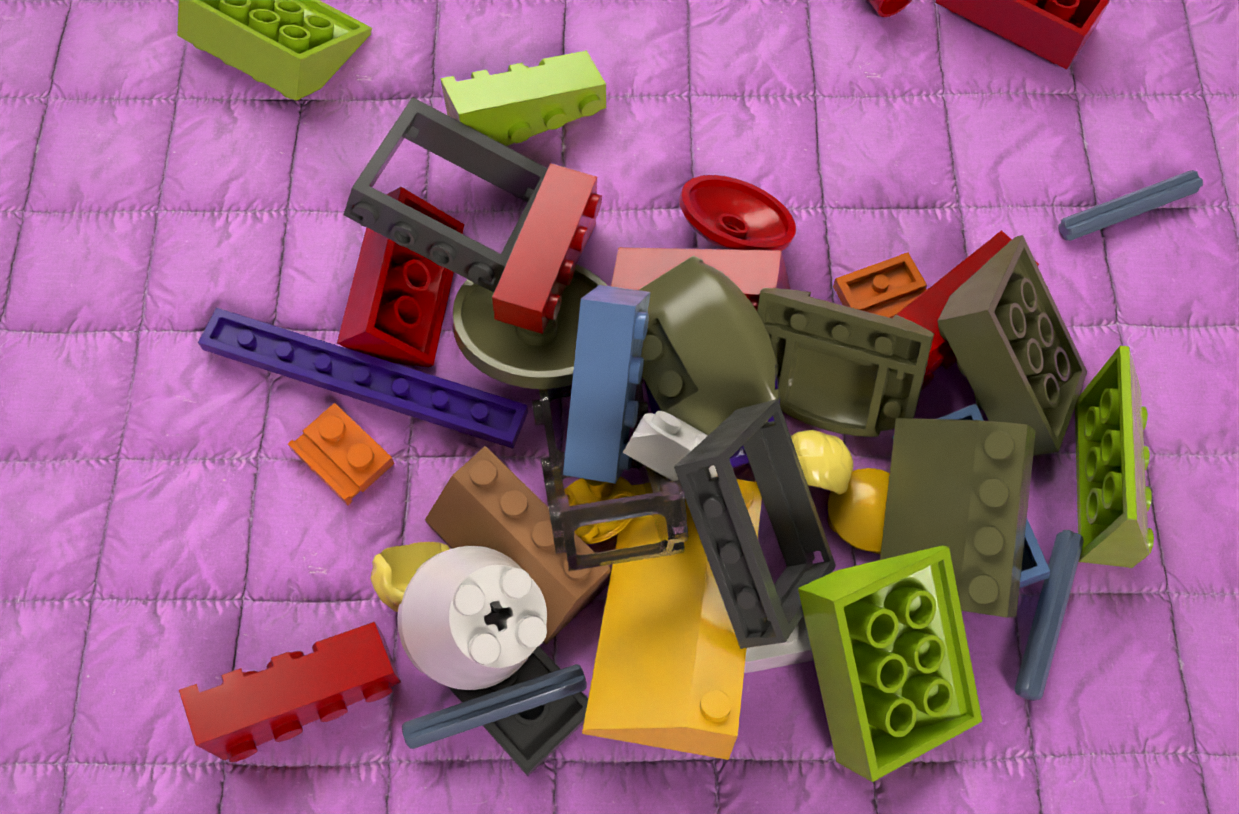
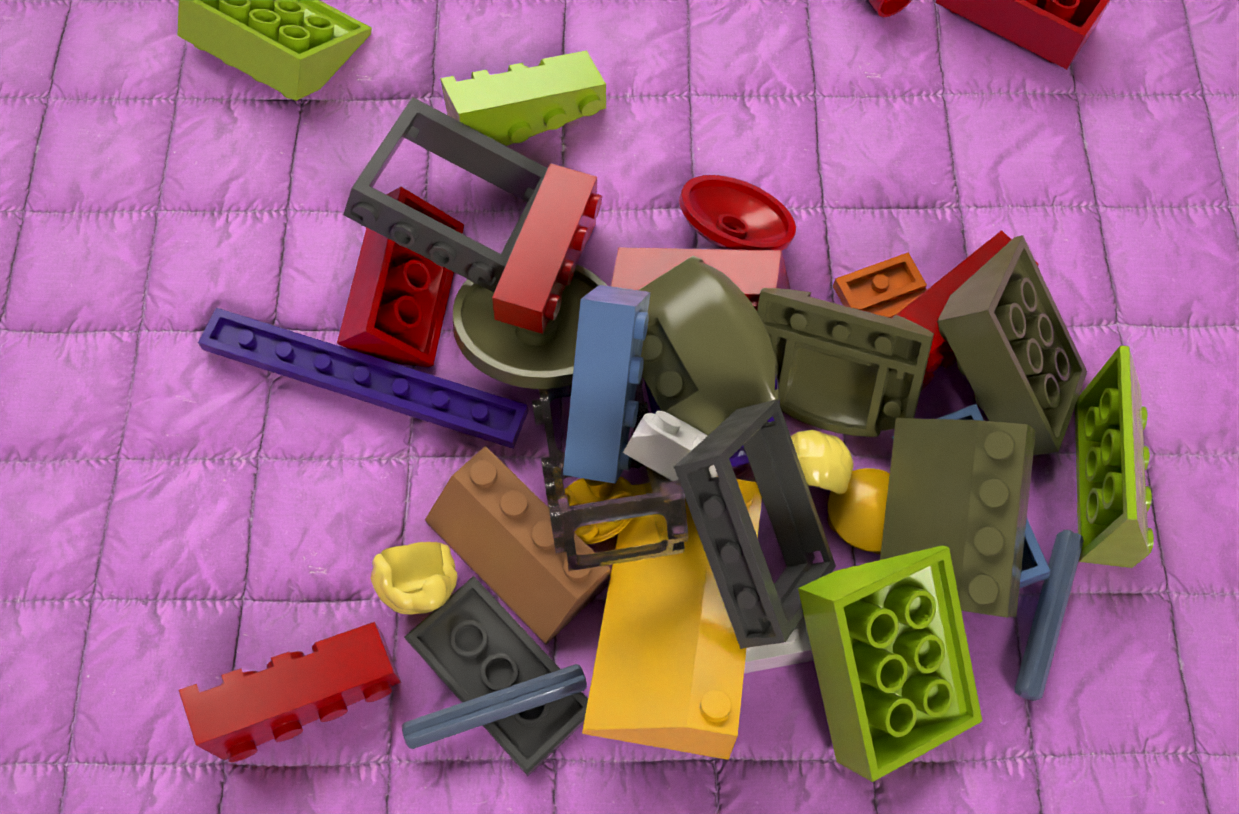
orange plate [288,403,395,506] -> none
white cone [398,546,547,690] -> none
sand blue axle [1058,170,1203,241] -> none

